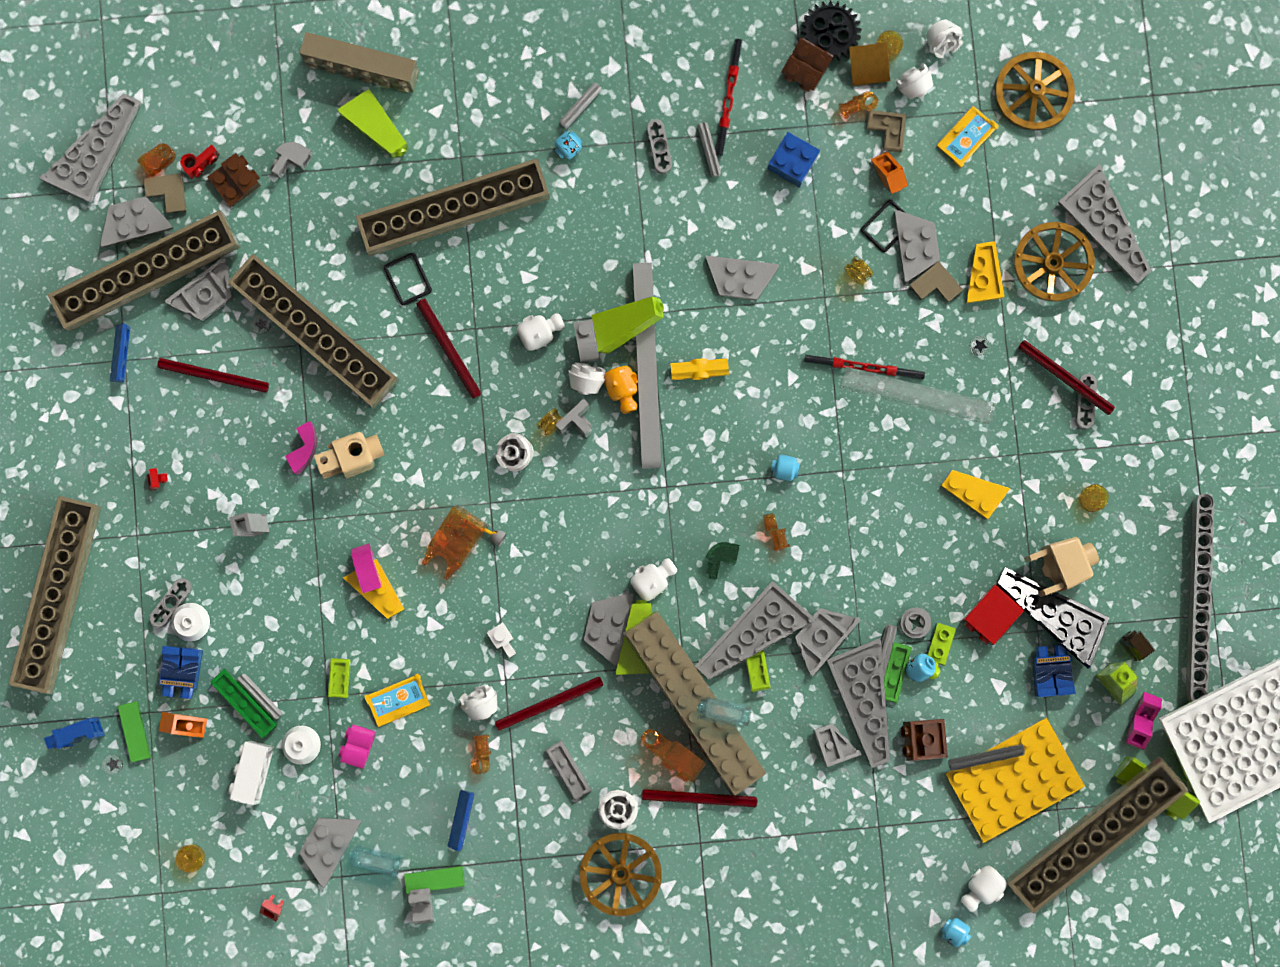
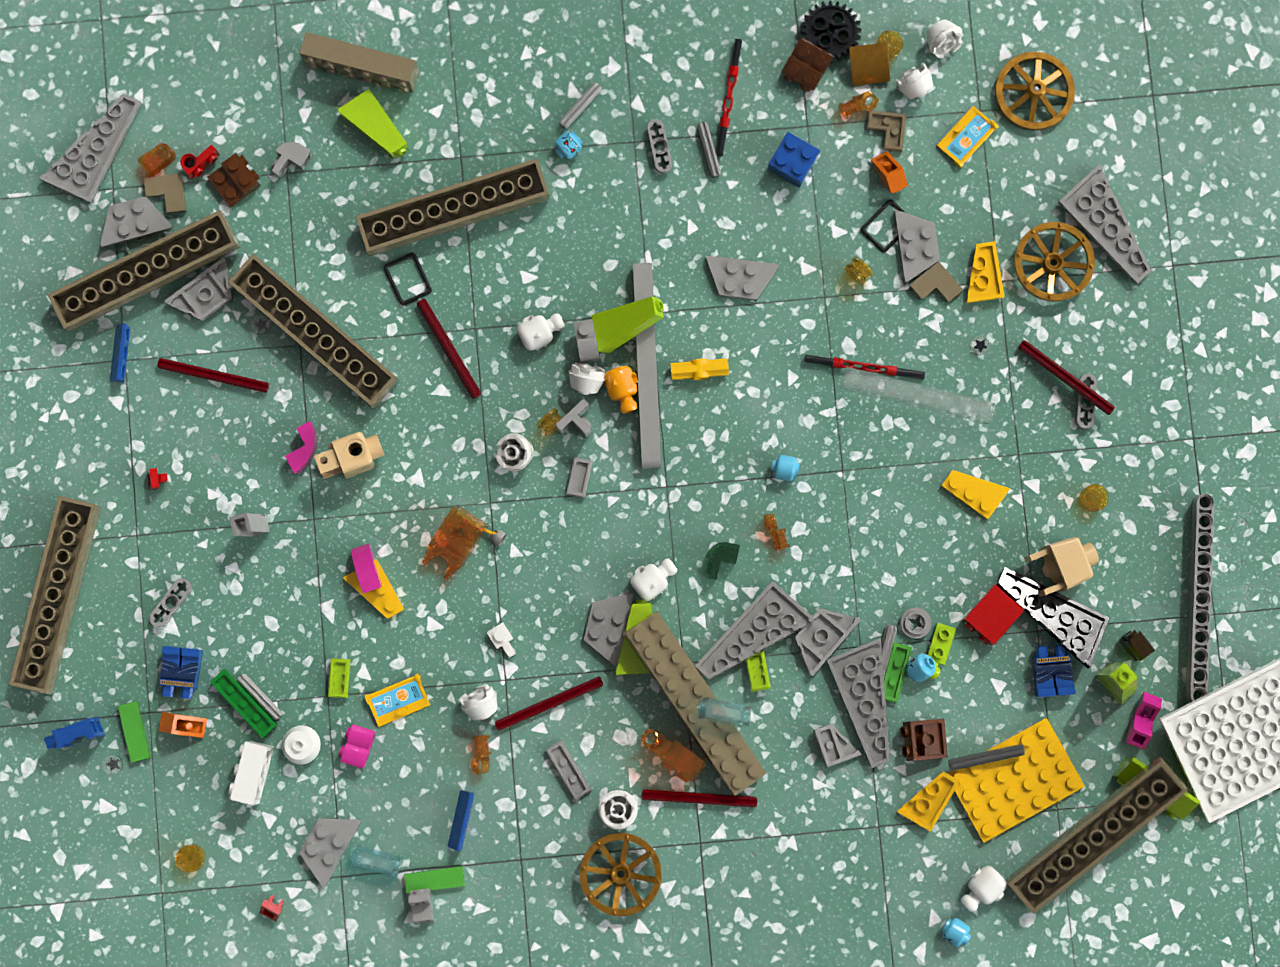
white cone [171,603,210,641] -> none
none -> light grey tile [566,457,593,499]
none -> yellow wing [897,771,960,832]

